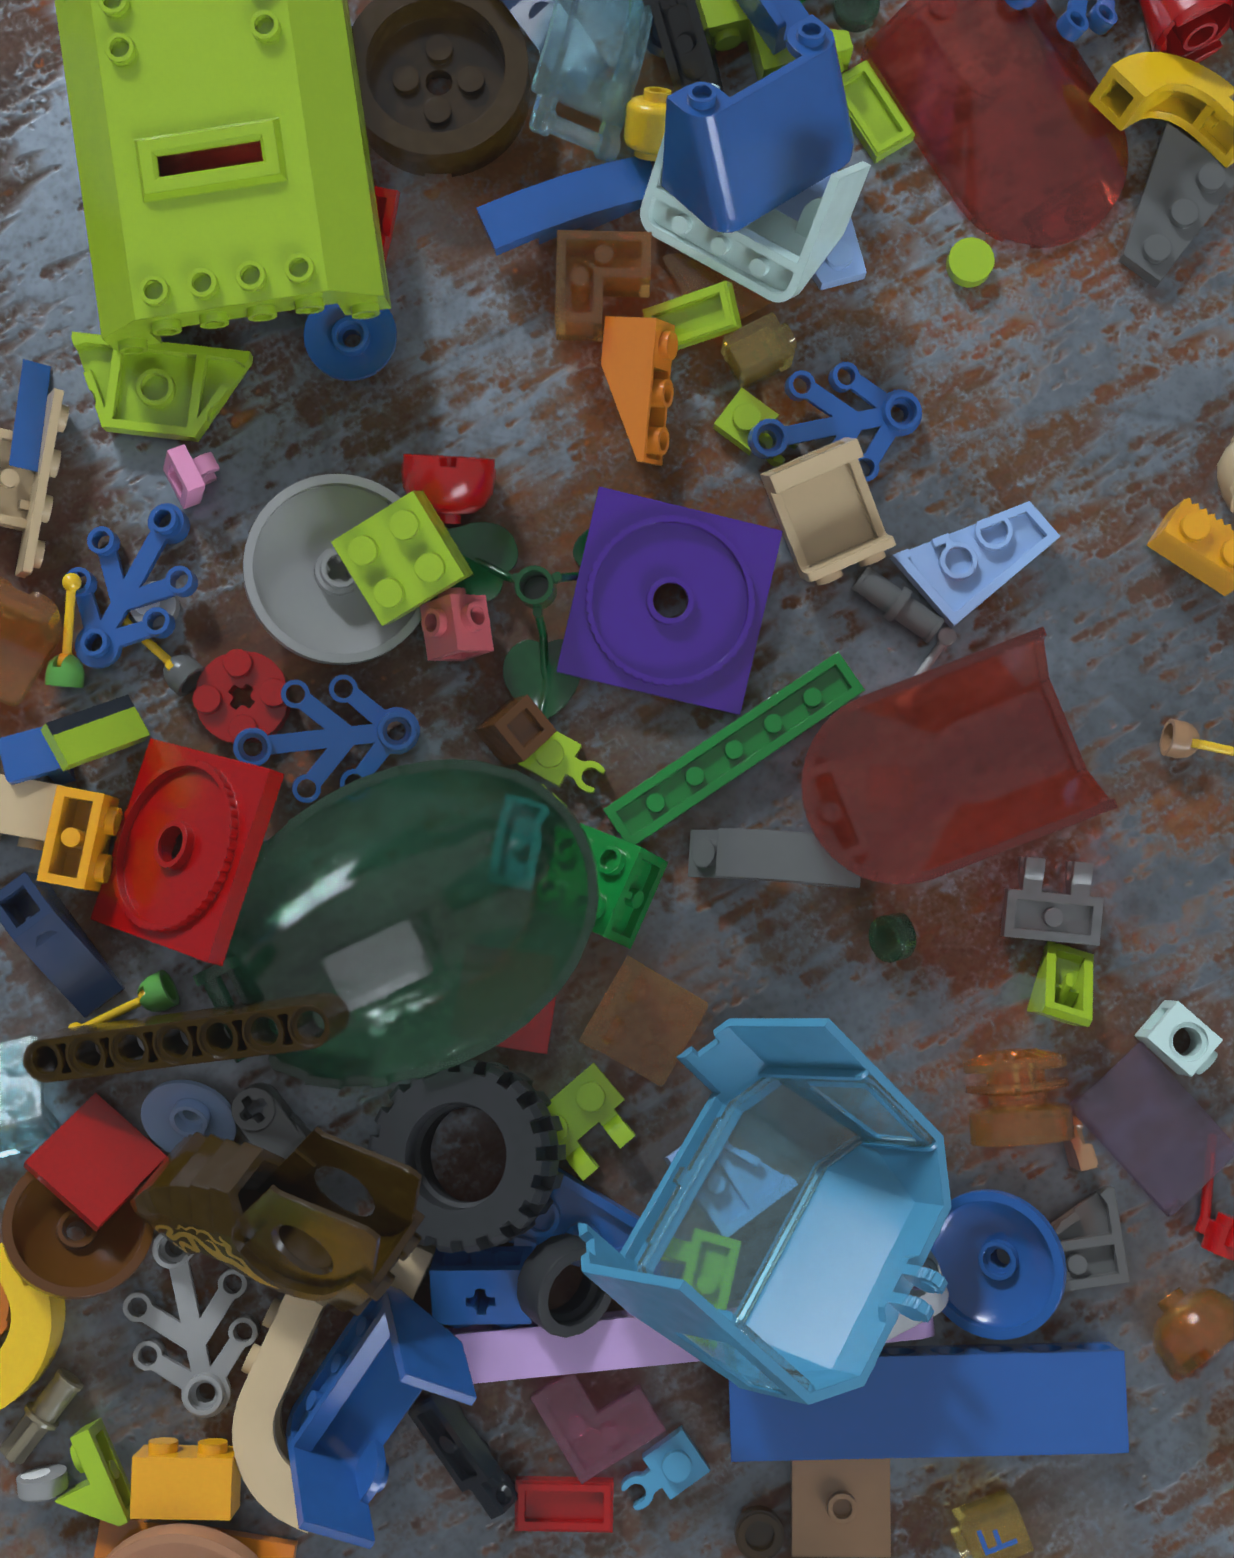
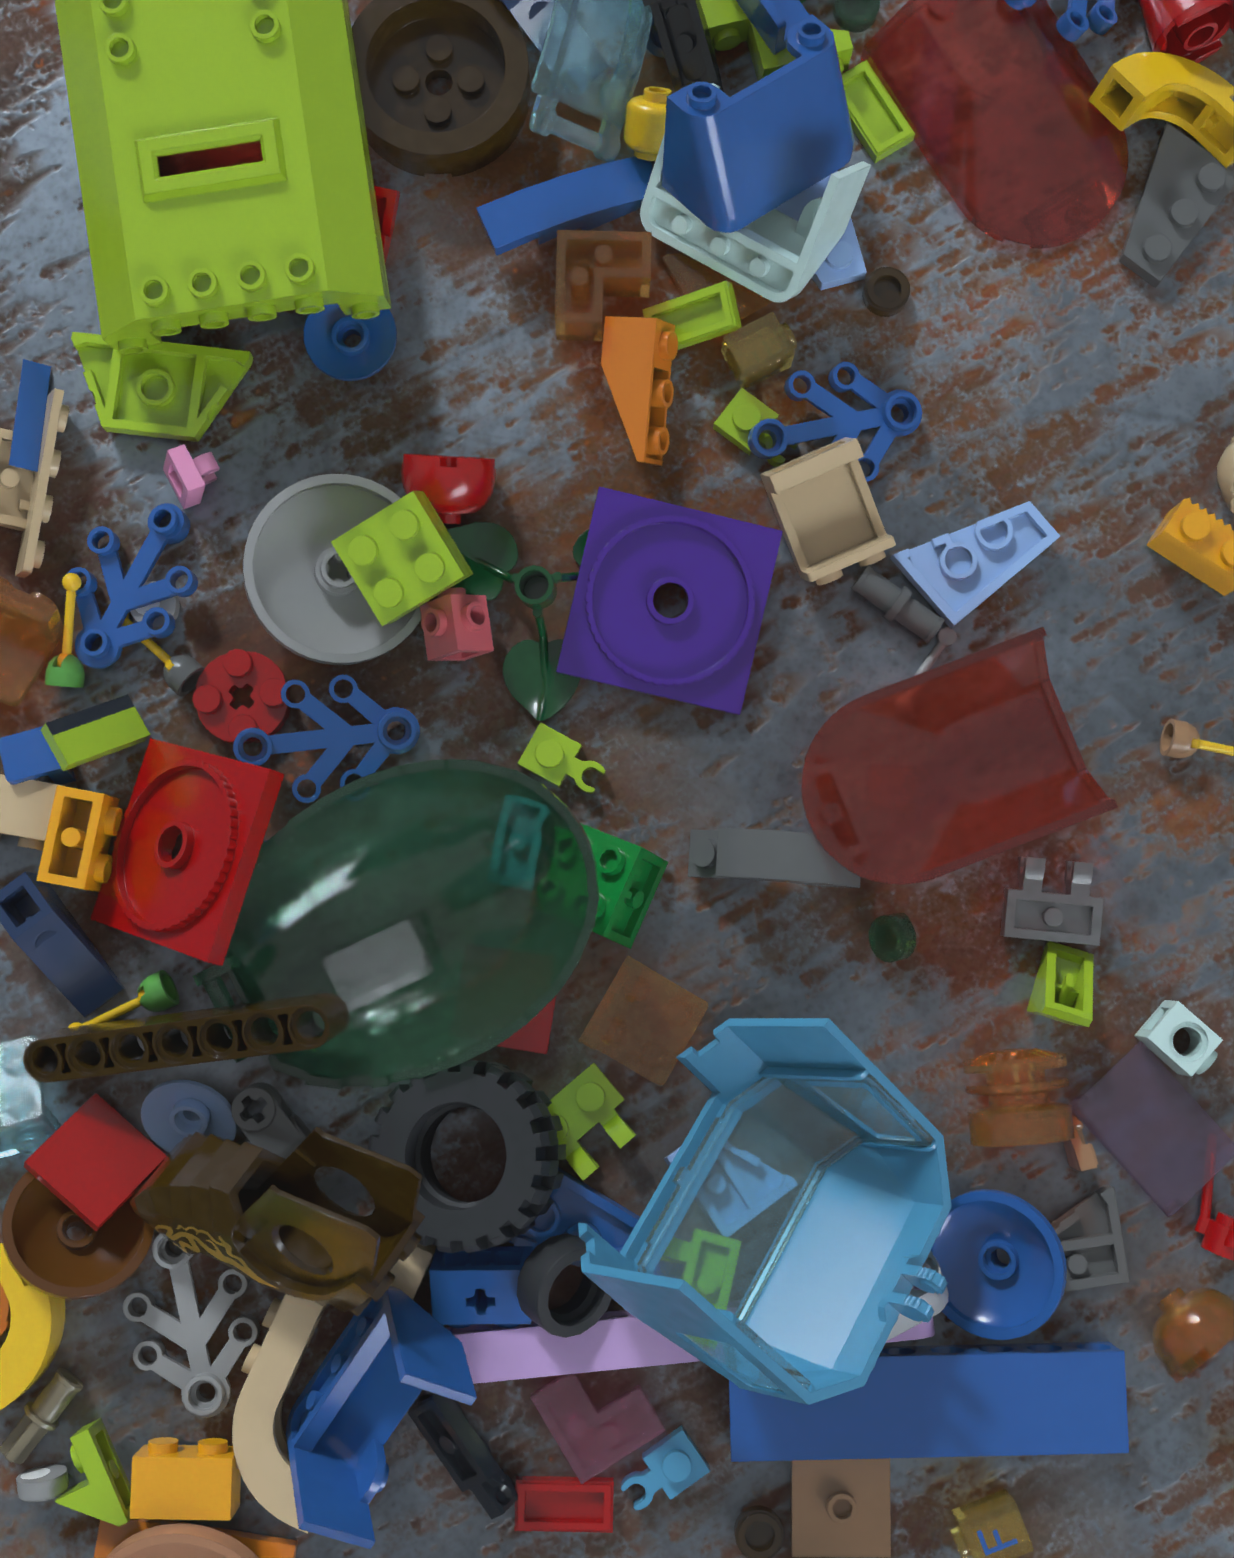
reddish brown panel [474,694,557,766] -> none
green plate [603,652,865,845] -> none
lime tile [946,237,995,288] -> none
none -> dark brown tile [862,267,910,317]

